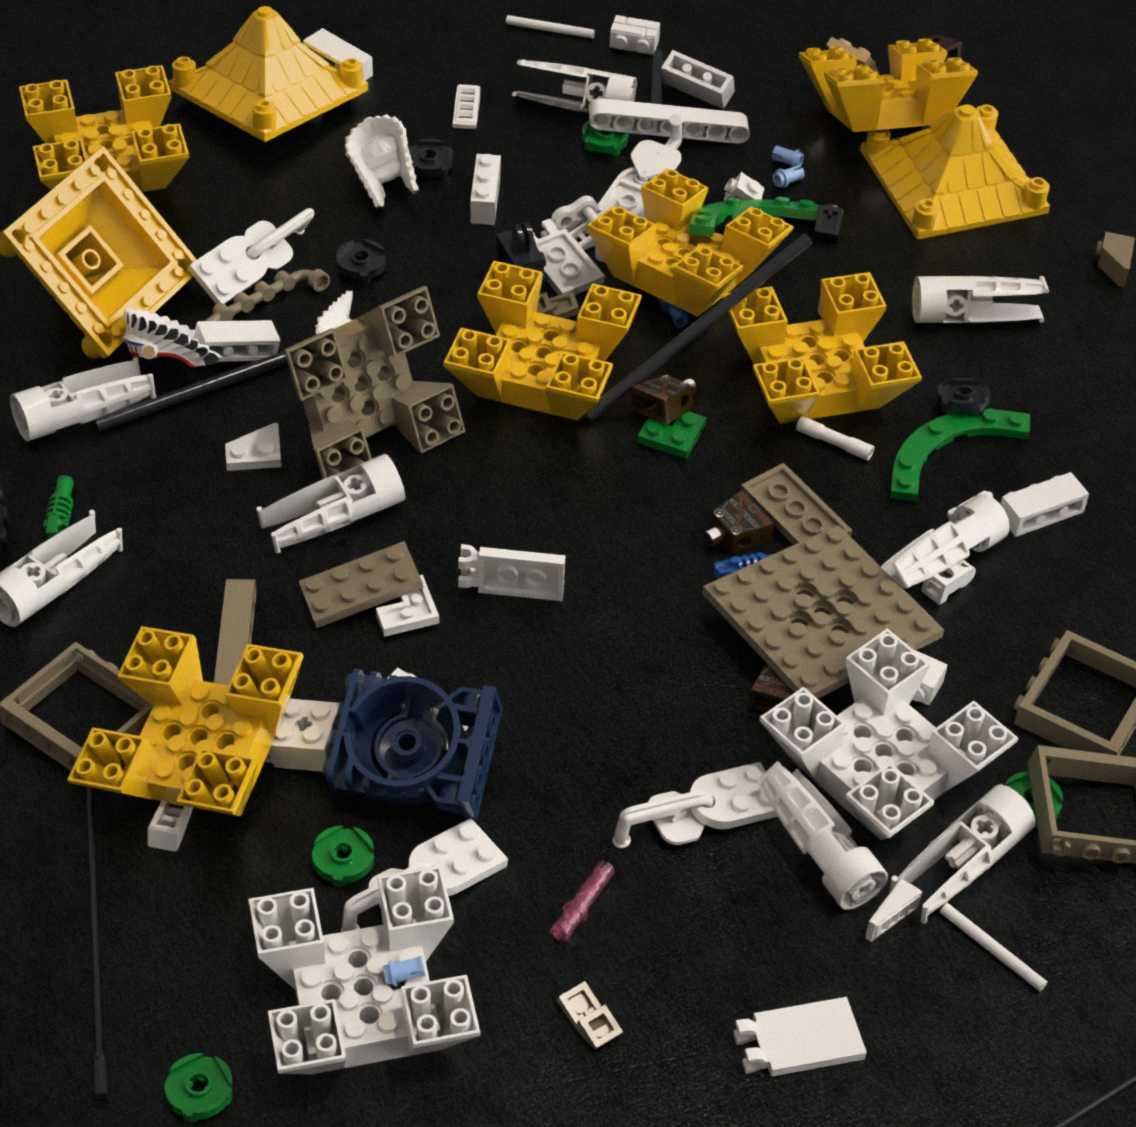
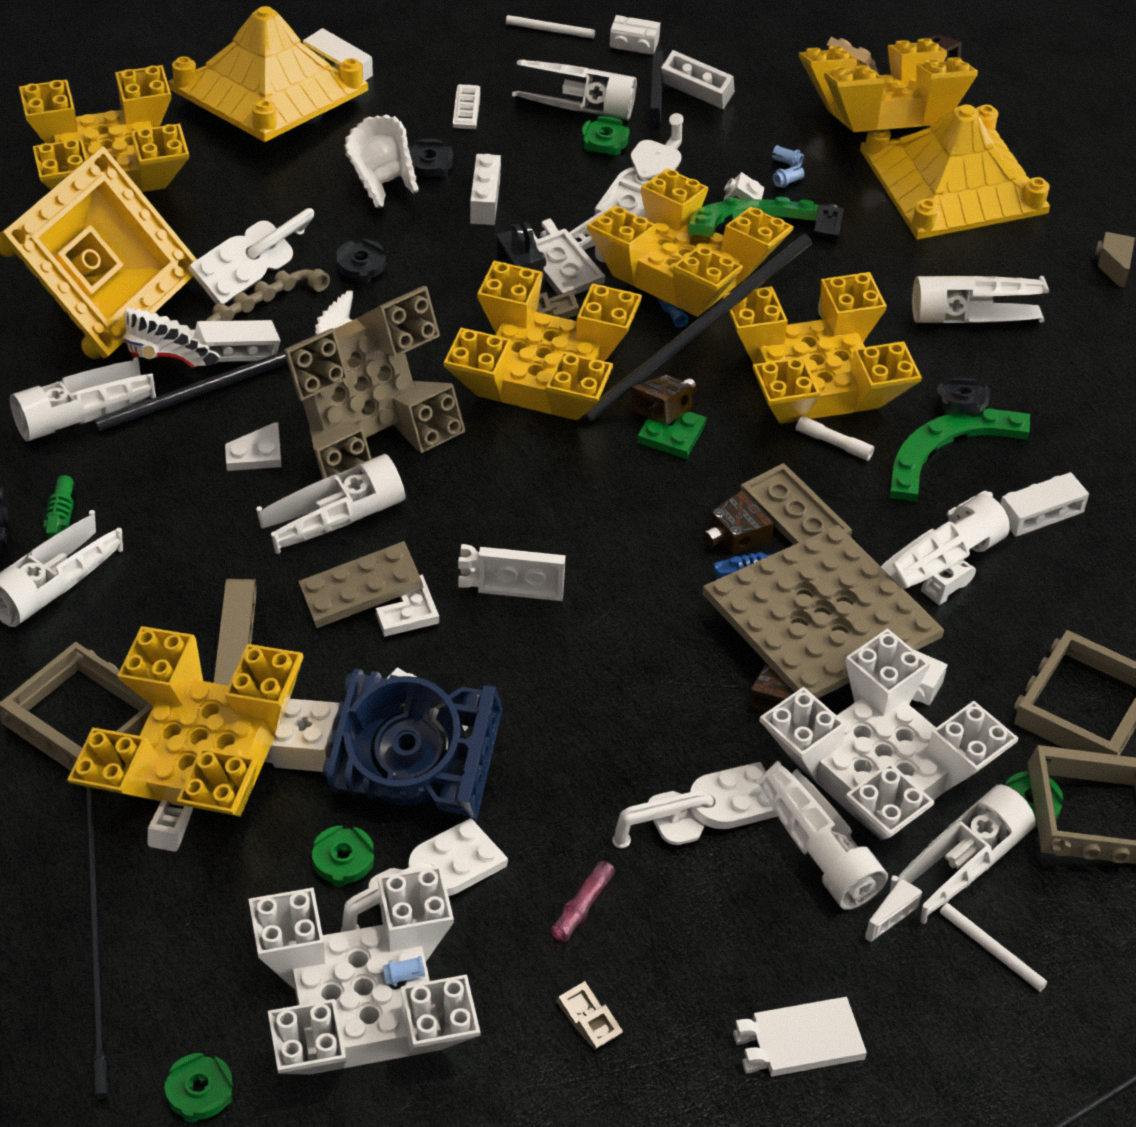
white piece [551,196,599,231] -> none
white beam [589,98,750,144] -> none

